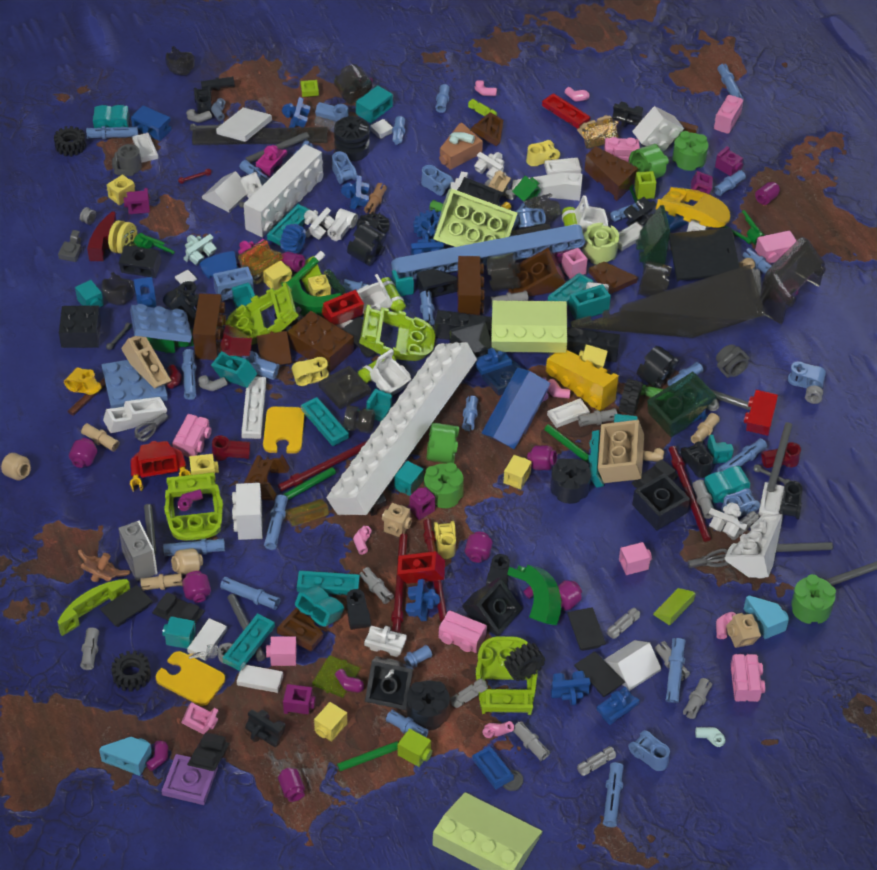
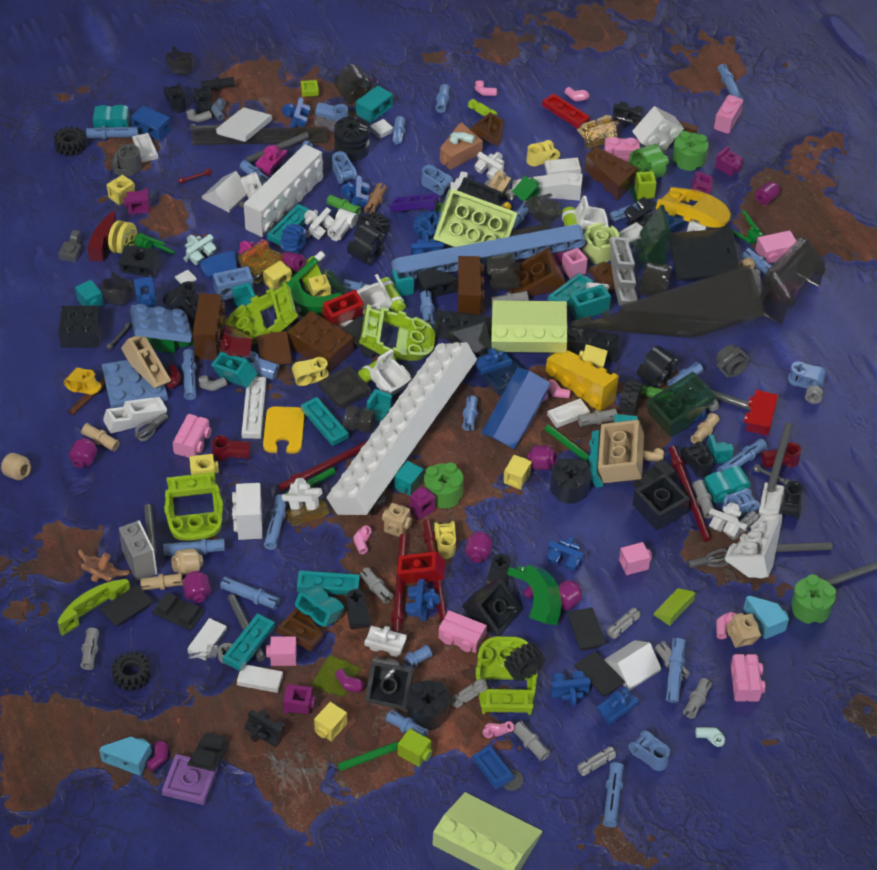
light grey bush [80,207,96,225] -> none
red torso [130,441,191,492] -> none
yellow piece [156,651,225,706] -> none
teal brick [162,616,196,649] -> none
magenta arm [178,489,203,511] -> none
bright pink bracket [181,702,218,734] -> none
reddish brown piece [243,454,290,501] -> none
magenta brick [278,768,305,802] -> none
bright green brick [426,423,459,463] -> none
medium blue piece [517,208,546,228] -> none
medium blue pin [713,170,746,196] -> none
none -> black piece [163,83,186,113]
none -> white hips [282,478,323,510]
none -> bright green pin [327,194,361,216]
none -> dark purple plate [389,193,440,212]
none -> blue hips [547,536,585,571]
none -> light grey slope [609,237,638,306]

